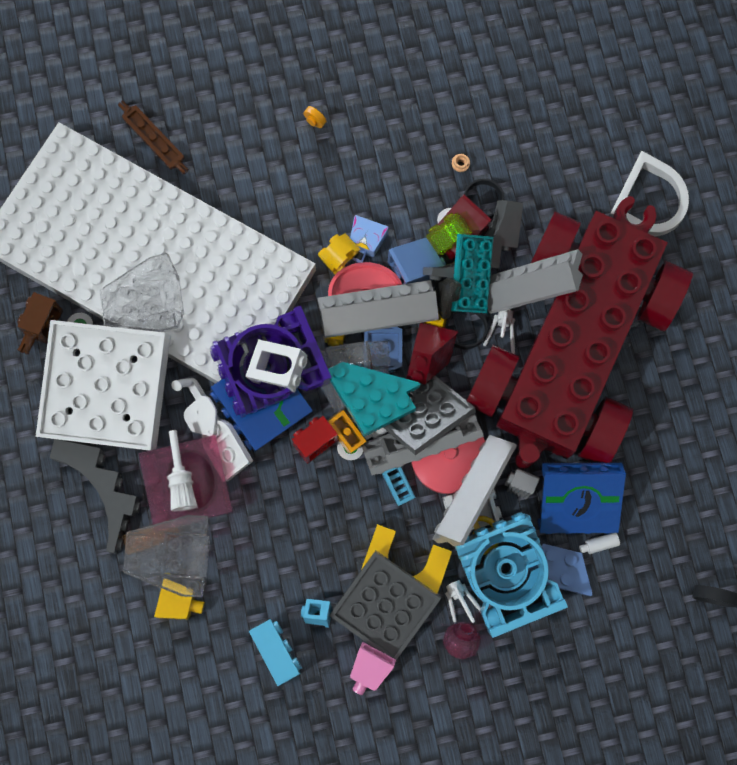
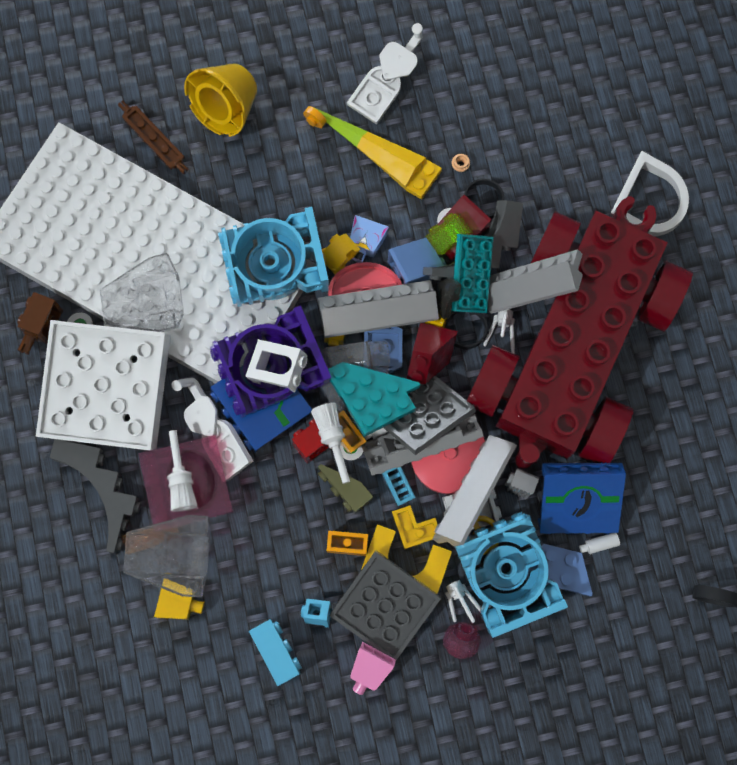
none -> yellow cone [184,63,257,137]
none -> medium azure brick [218,207,329,307]
none -> white piece [311,403,350,484]
none -> yellow plate [315,108,442,200]
none -> olive slope [317,464,373,514]
none -> light orange brick [326,531,368,556]
none -> white plate [347,23,423,125]
none -> yellow plate [392,506,438,550]

